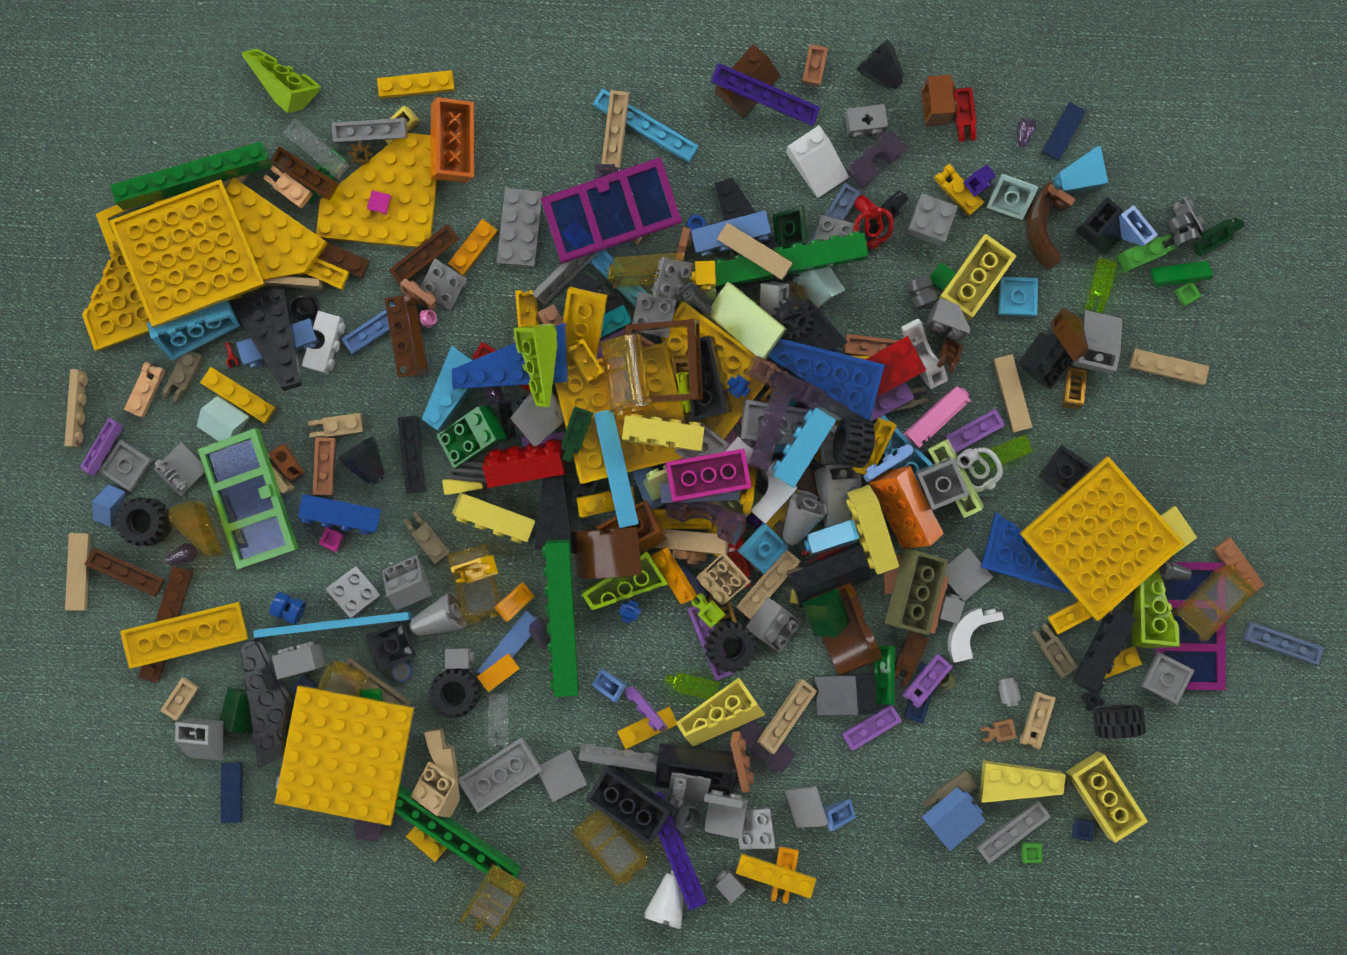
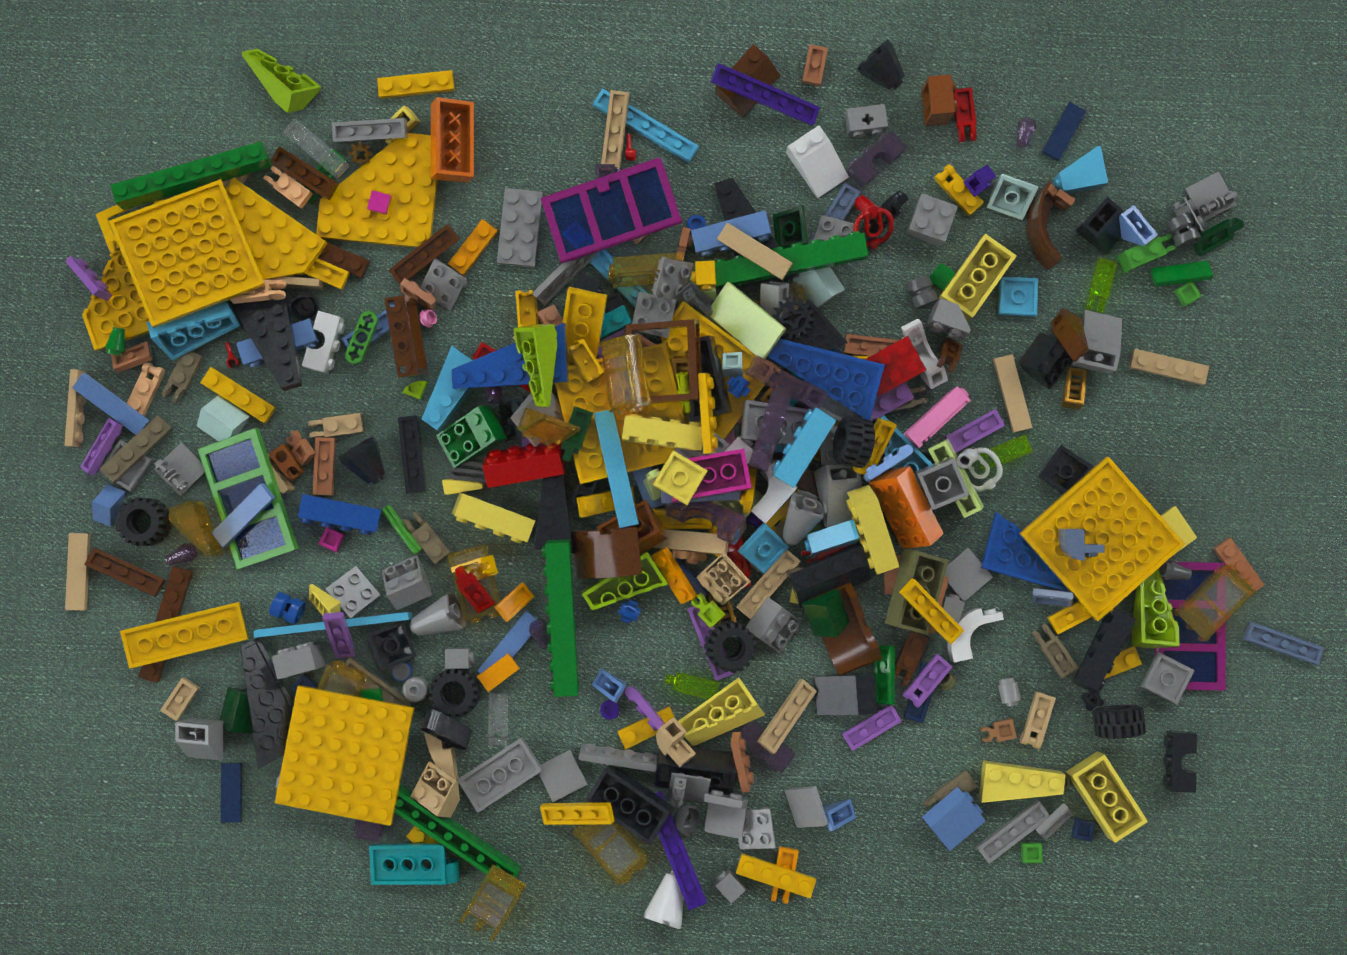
none -> medium lavender plate [65,256,112,301]
none -> medium blue tile [72,372,149,435]
none -> dark tan plate [100,415,173,483]
none -> green cone [105,327,125,356]
none -> nougat plate [111,341,153,373]
none -> medium blue tile [212,483,275,548]
none -> light nougat hinge [231,280,286,304]
none -> nougat plate [285,430,316,466]
none -> light yellow slope [309,584,341,616]
none -> medium lavender plate [323,612,356,659]
none -> bright green beam [345,311,379,365]
none -> teal hinge [369,843,460,885]
none -> bright green axle [381,505,422,554]
none -> lime tile [402,381,428,400]
none -> light grey head [402,676,430,702]
none -> black beam [421,709,473,750]
none -> red hinge [455,566,495,614]
none -> clear yellow slope [517,407,580,446]
none -> yellow plate [540,802,615,825]
none -> dark purple tile [600,700,620,720]
none -> red hand [625,134,637,161]
none -> light yellow tile [653,450,708,505]
none -> tan brick [656,717,696,767]
none -> yellow plate [698,373,718,454]
none -> light aqua slope [722,352,743,377]
none -> yellow plate [899,578,964,645]
none -> sand blue tile [1032,588,1073,607]
none -> light grey tile [1035,803,1073,840]
none -> sand blue brick [1059,529,1104,561]
none -> black arch [1163,730,1197,793]
none -> light grey hinge [1185,172,1238,221]

